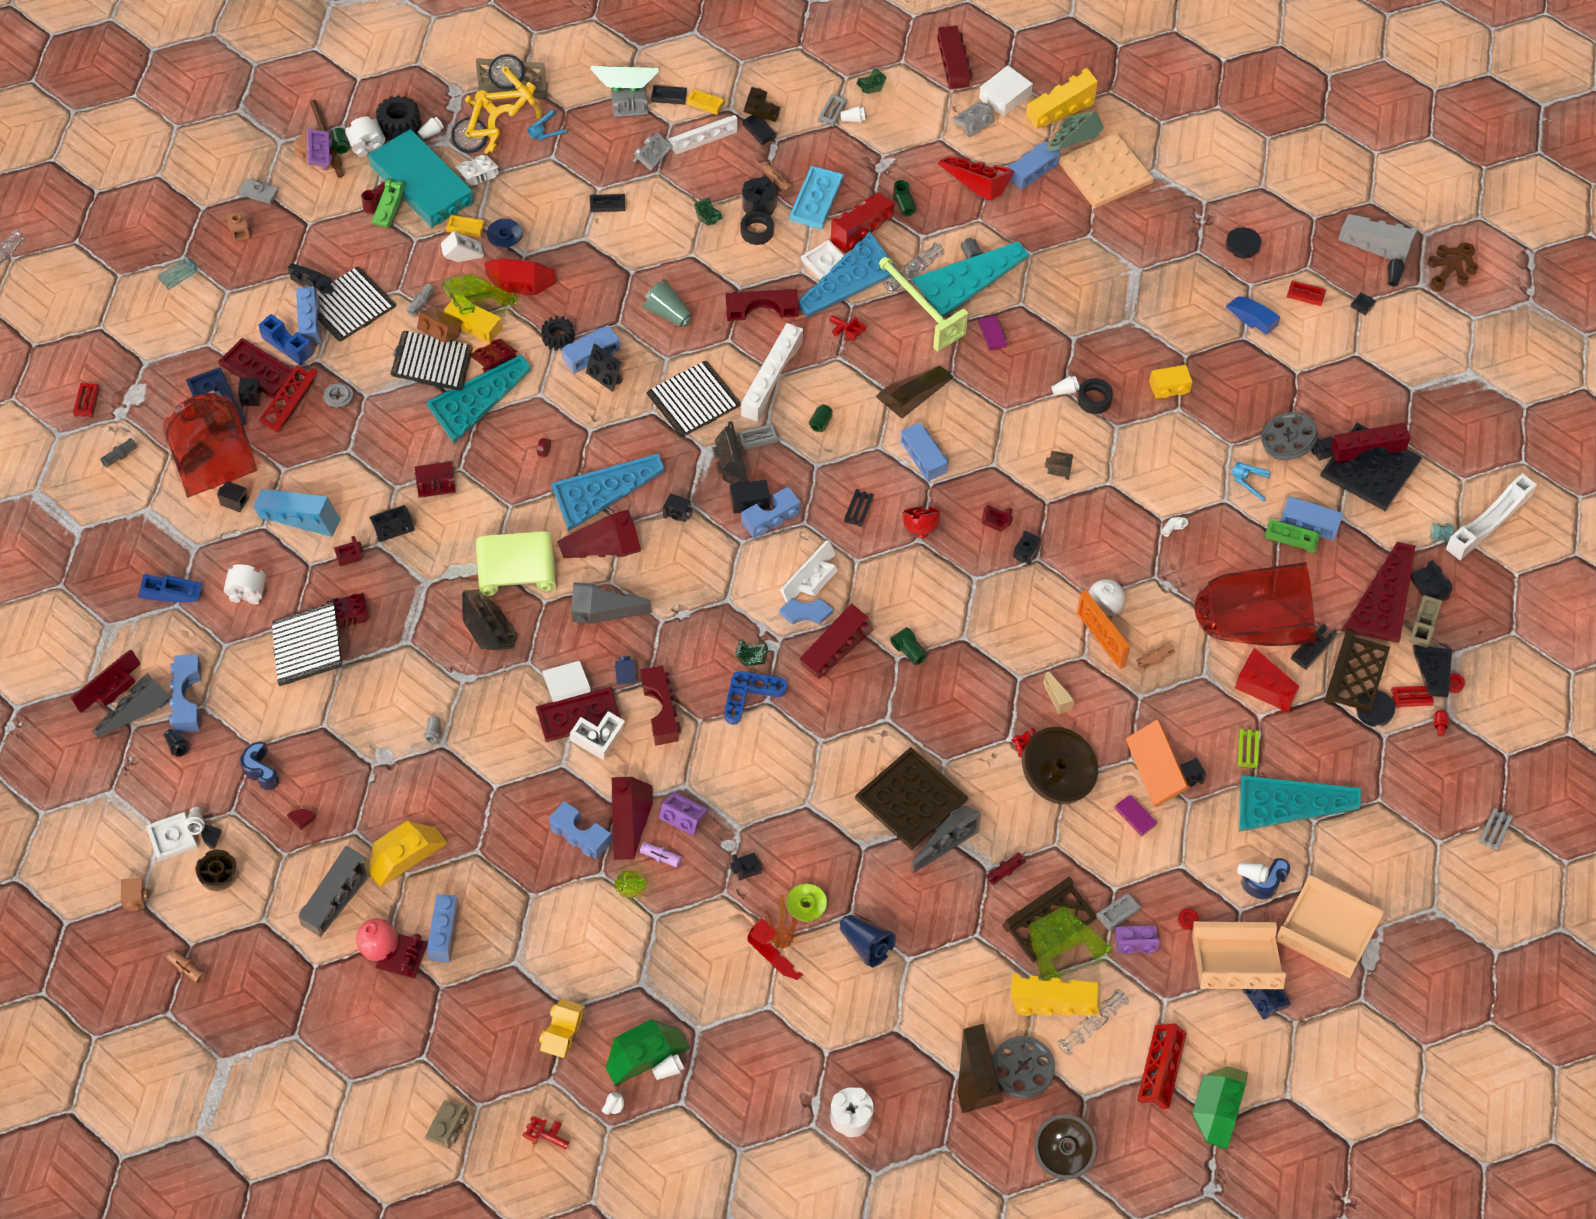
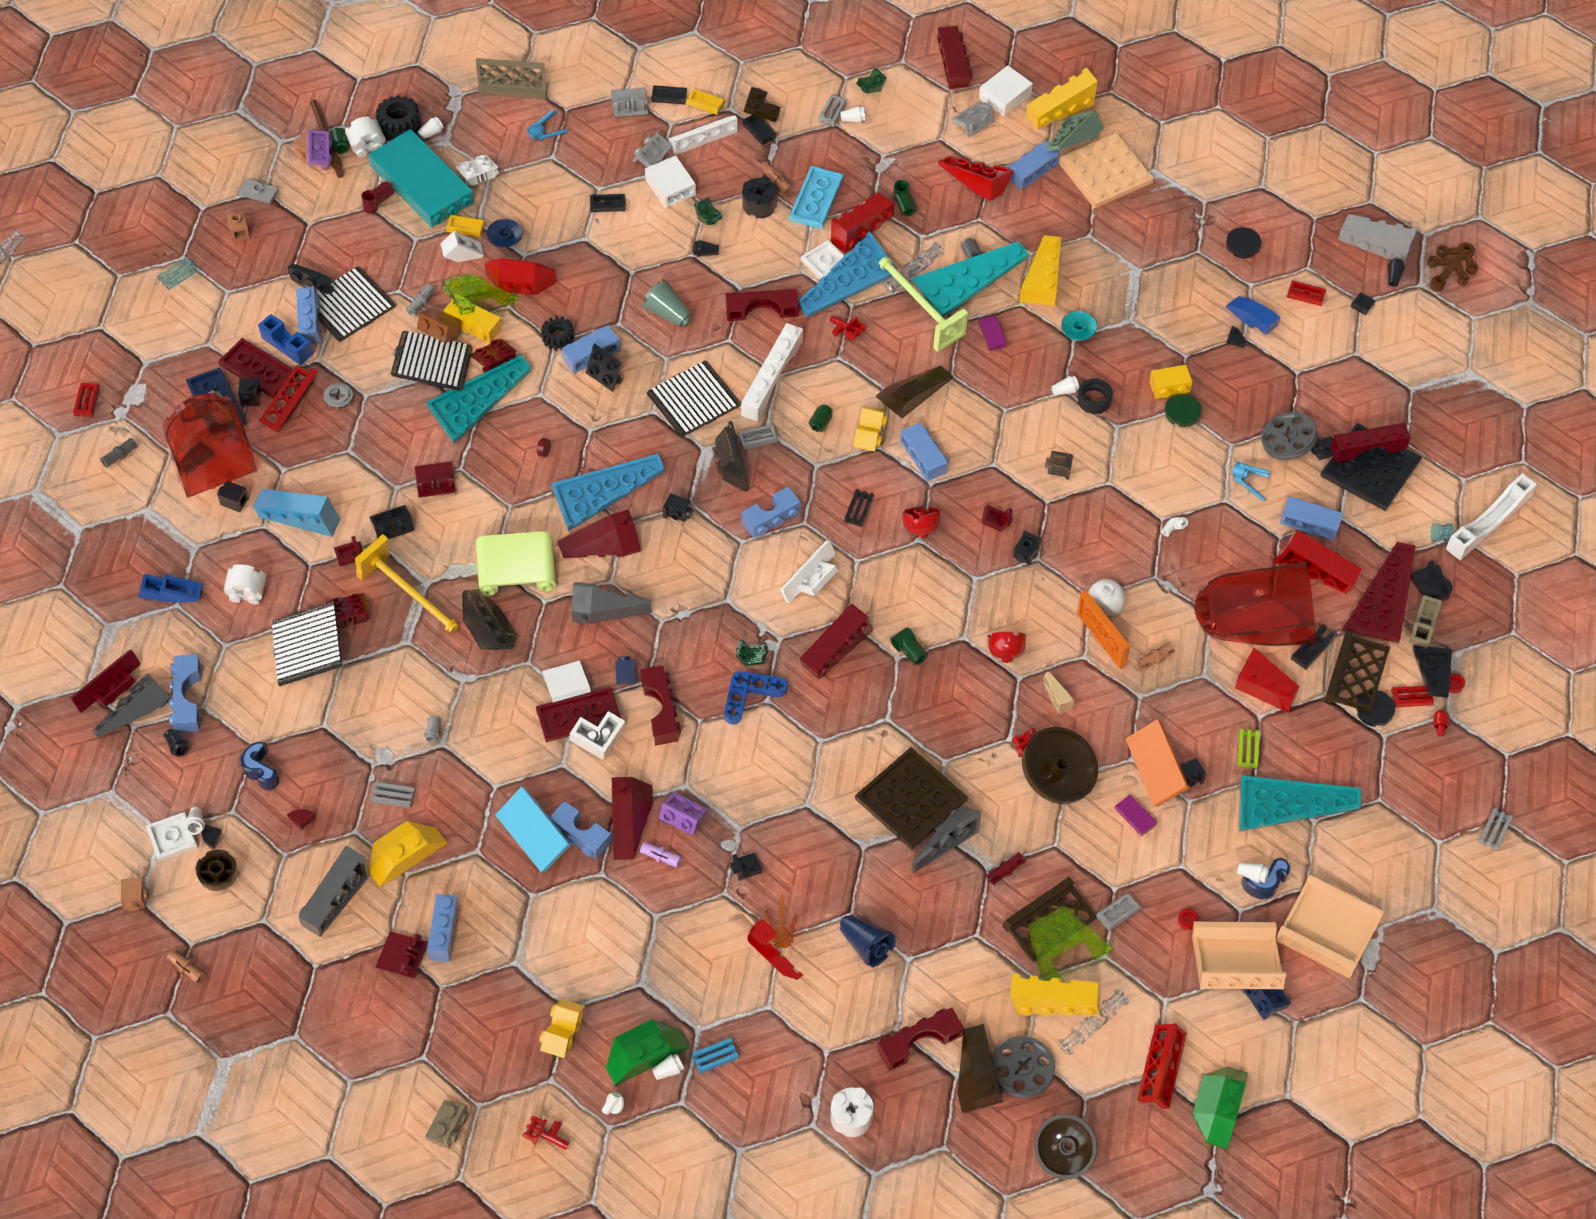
coral cylinder [356,918,399,961] -> none
bright green plate [371,178,405,229] -> none
piece [452,54,543,155] -> none
wedge [591,65,660,91] -> none
clear neon green head [615,871,646,897] -> none
black brick [729,479,770,514] -> none
black tyre [740,211,774,245] -> none
medium blue tile [779,598,833,625] -> none
lime dish [786,884,827,922] -> none
medium lavender bracket [1114,926,1160,954] -> none
bright green plate [1264,519,1320,553] -> none
none -> yellow tile [355,534,459,633]
none -> light grey tile [371,782,415,808]
none -> medium azure tile [495,787,571,873]
none -> white brick [645,156,696,208]
none -> dark azure tile [692,1038,739,1074]
none -> black cone [693,240,719,257]
none -> yellow brick [853,406,888,451]
none -> dark red arch [877,1007,964,1071]
none -> red cylinder [987,632,1026,663]
none -> yellow wedge [1019,235,1061,306]
none -> teal dish [1061,311,1097,341]
none -> dark green tile [1164,394,1202,427]
none -> black tile [1227,326,1245,348]
none -> red wedge [1274,530,1362,594]

